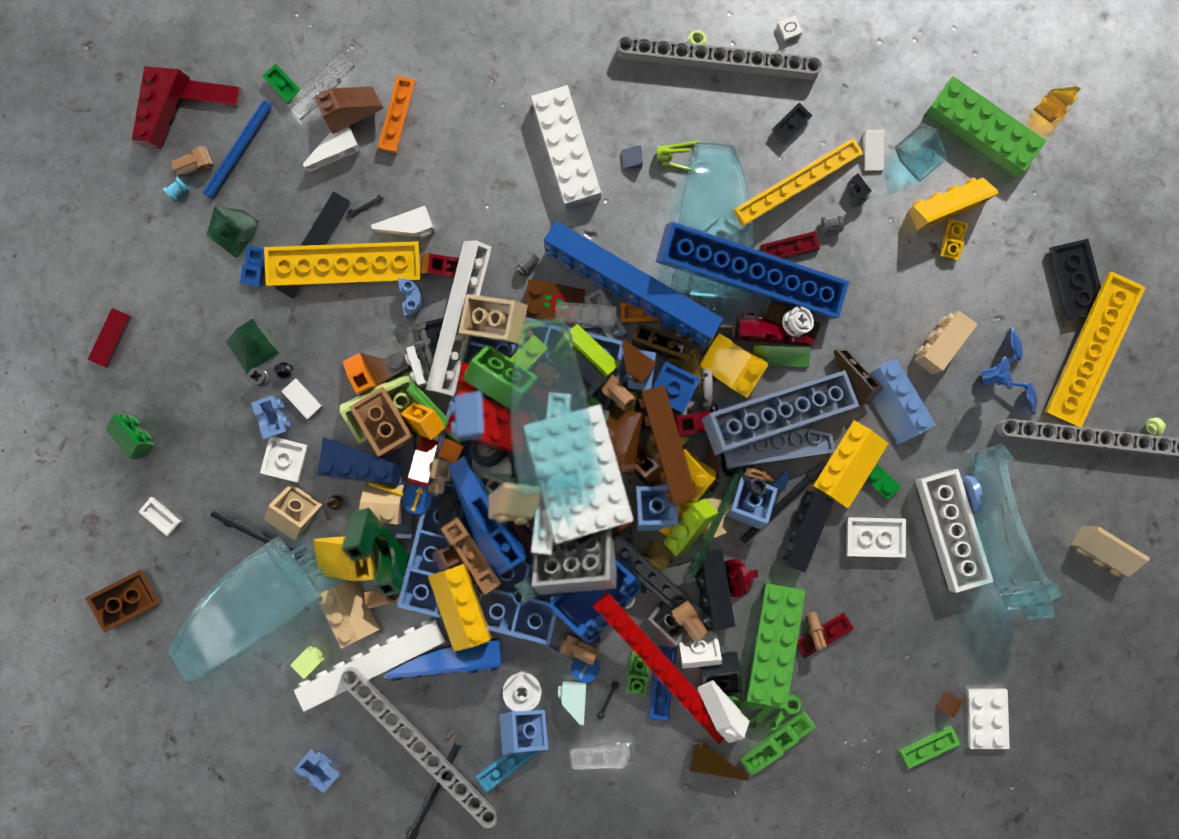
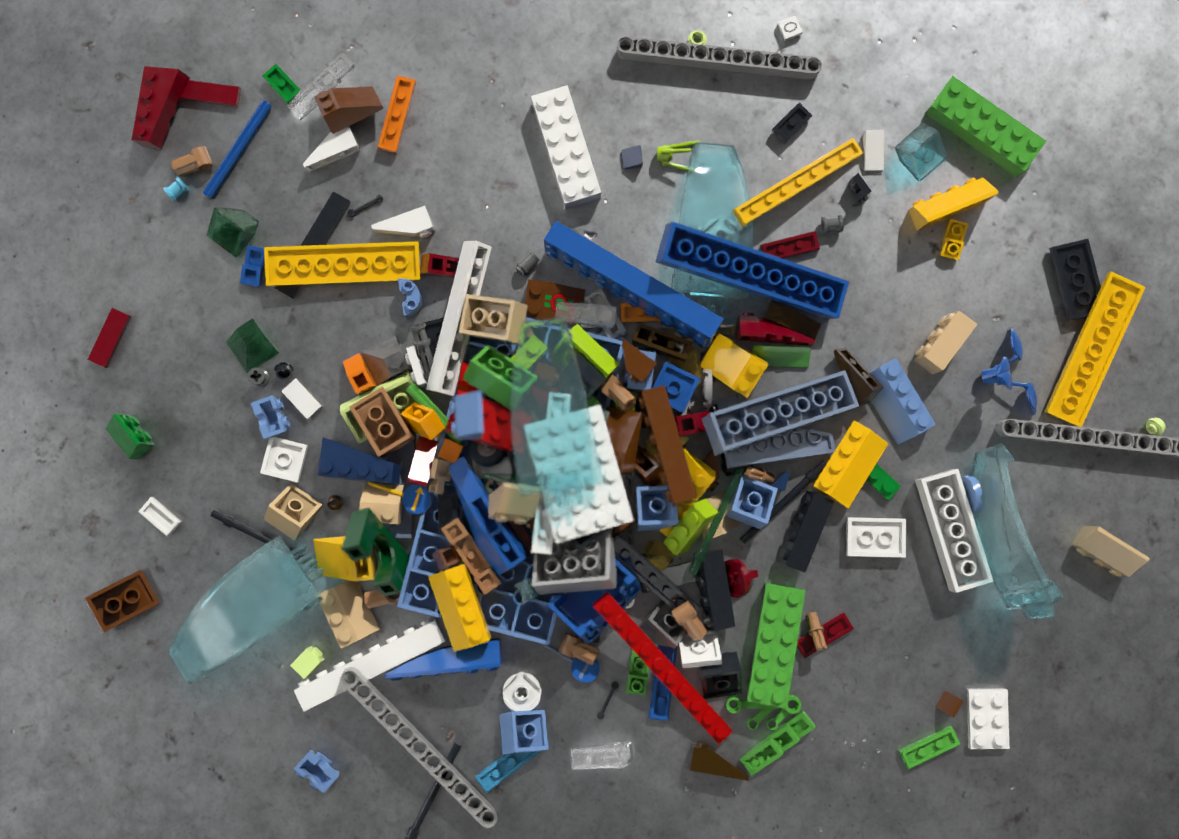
light aqua slope [558,681,586,725] -> none
white slope [698,681,750,743] -> none
black plate [747,478,766,497] -> none
white wheel [782,306,814,337] -> none
clear yellow slope [1033,86,1081,123] -> none

